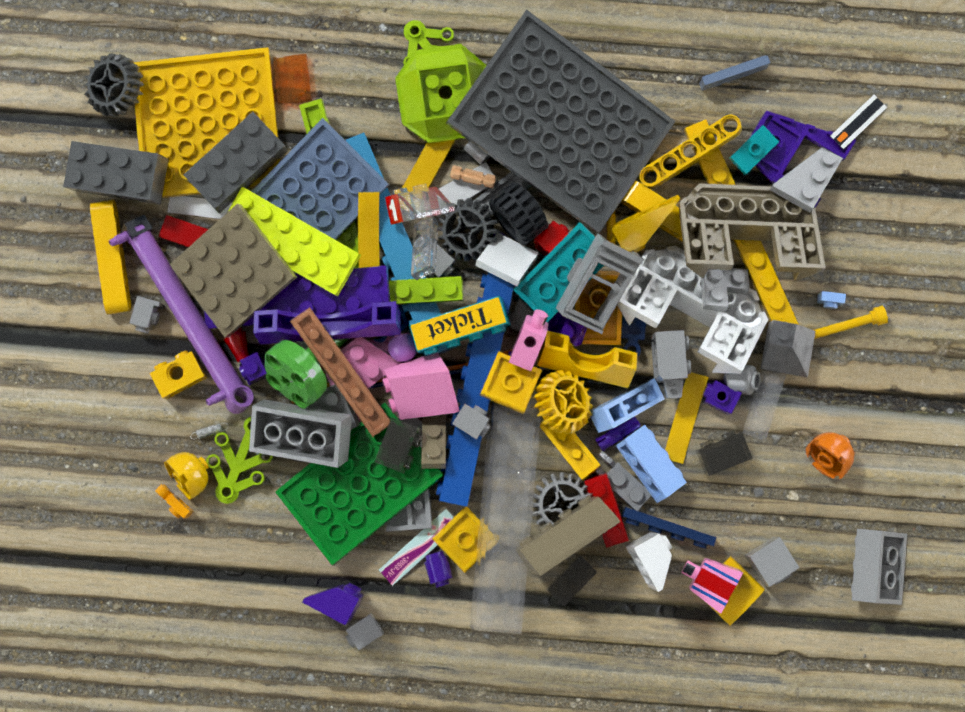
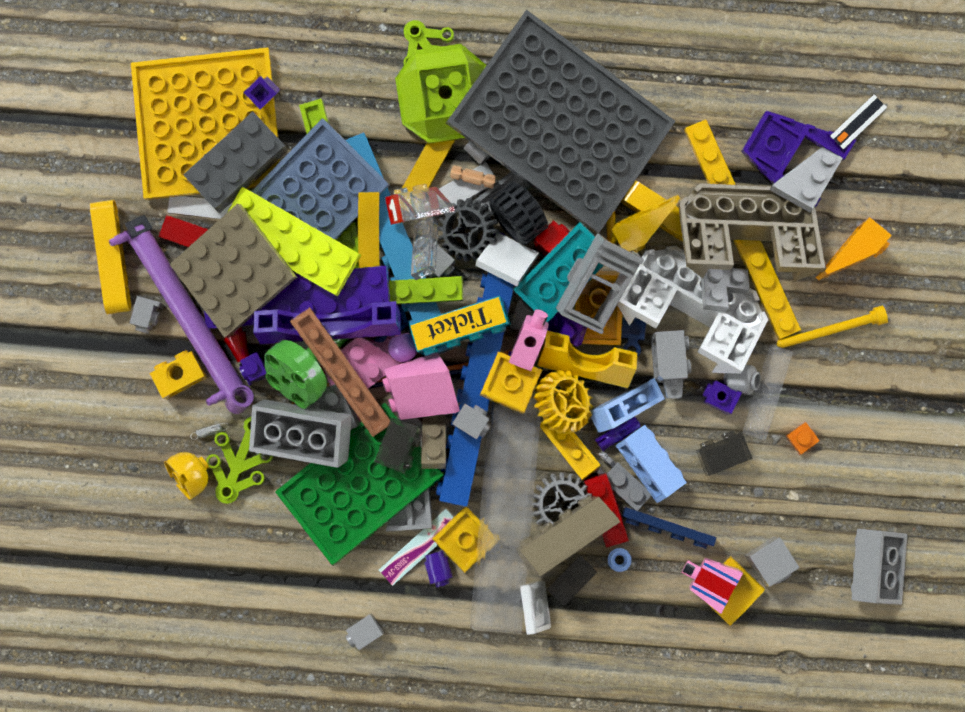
dark grey brick [63,141,169,204] -> none
dark grey gear [83,53,144,117] -> none
light orange plate [155,484,194,518] -> none
clear orange plate [273,54,312,105] -> none
dark purple slope [302,583,364,625] -> none
white slope [626,532,672,592] -> none
yellow beam [640,114,742,189] -> none
yellow sticker [665,372,709,464] -> none
sand blue tile [699,55,770,91] -> none
teal plate [729,125,779,175] -> none
flat silver slope [761,320,816,377] -> none
orange cylinder [806,432,855,479] -> none
light blue plate [817,291,846,309] -> none
none -> dark purple brick [244,76,280,109]
none -> white tile [520,581,551,635]
none -> light blue plate [608,548,631,572]
none -> orange plate [786,422,820,455]
none -> light orange slope [815,217,892,280]

